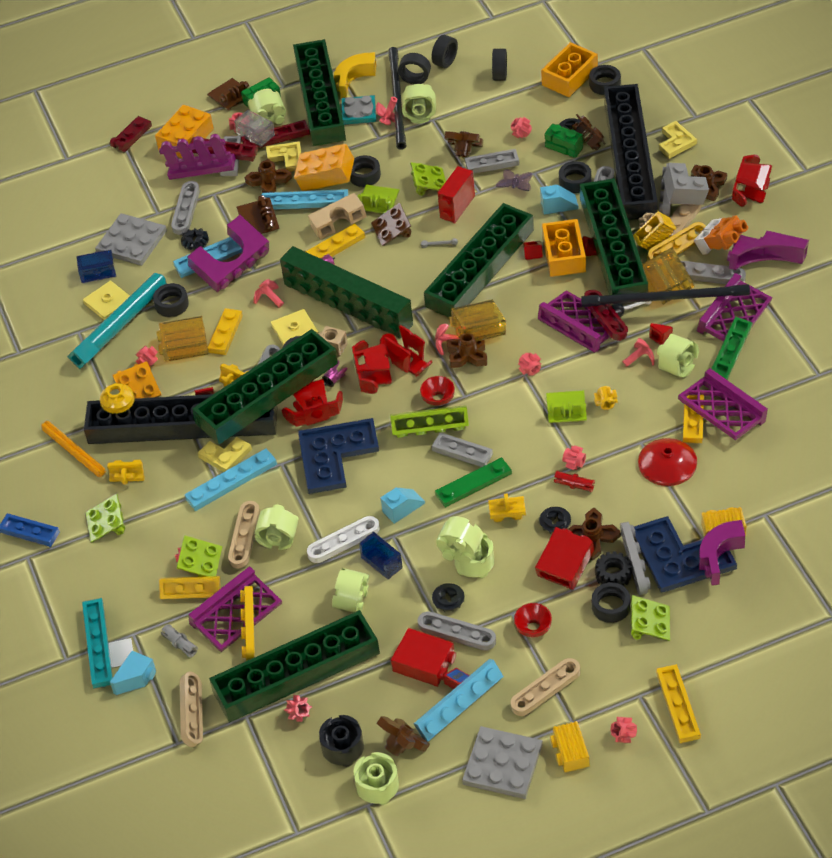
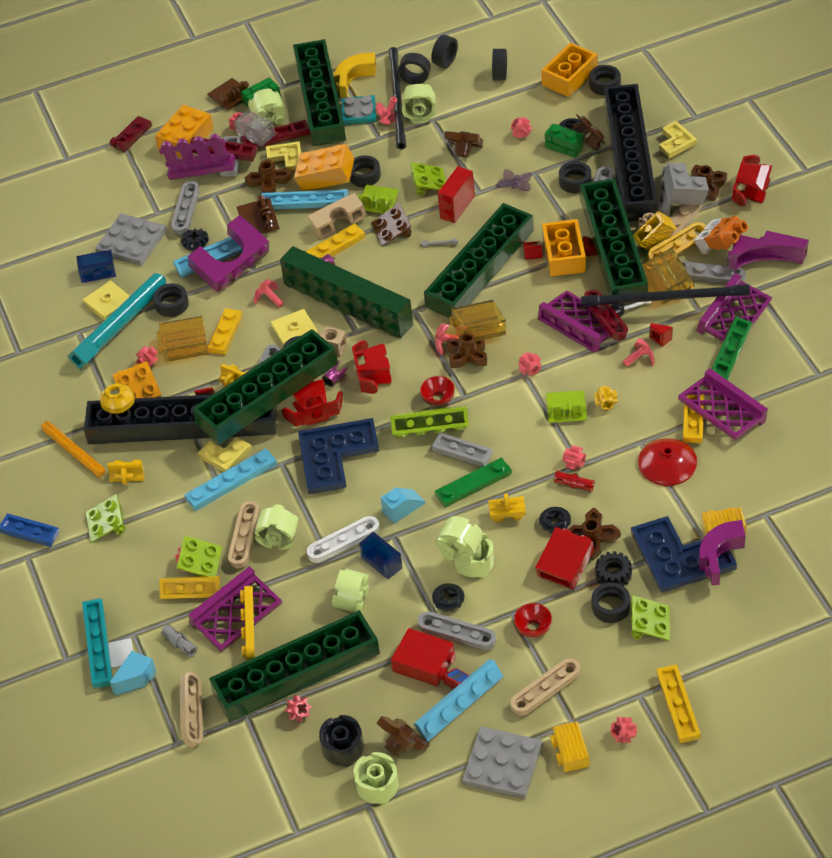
red piece [380,325,433,377] -> none
light grey plate [465,149,519,174] -> none
medium azure slope [540,185,579,215] -> none
light grey plate [620,522,651,595] -> none
yellowish green brick [657,334,699,377] -> none

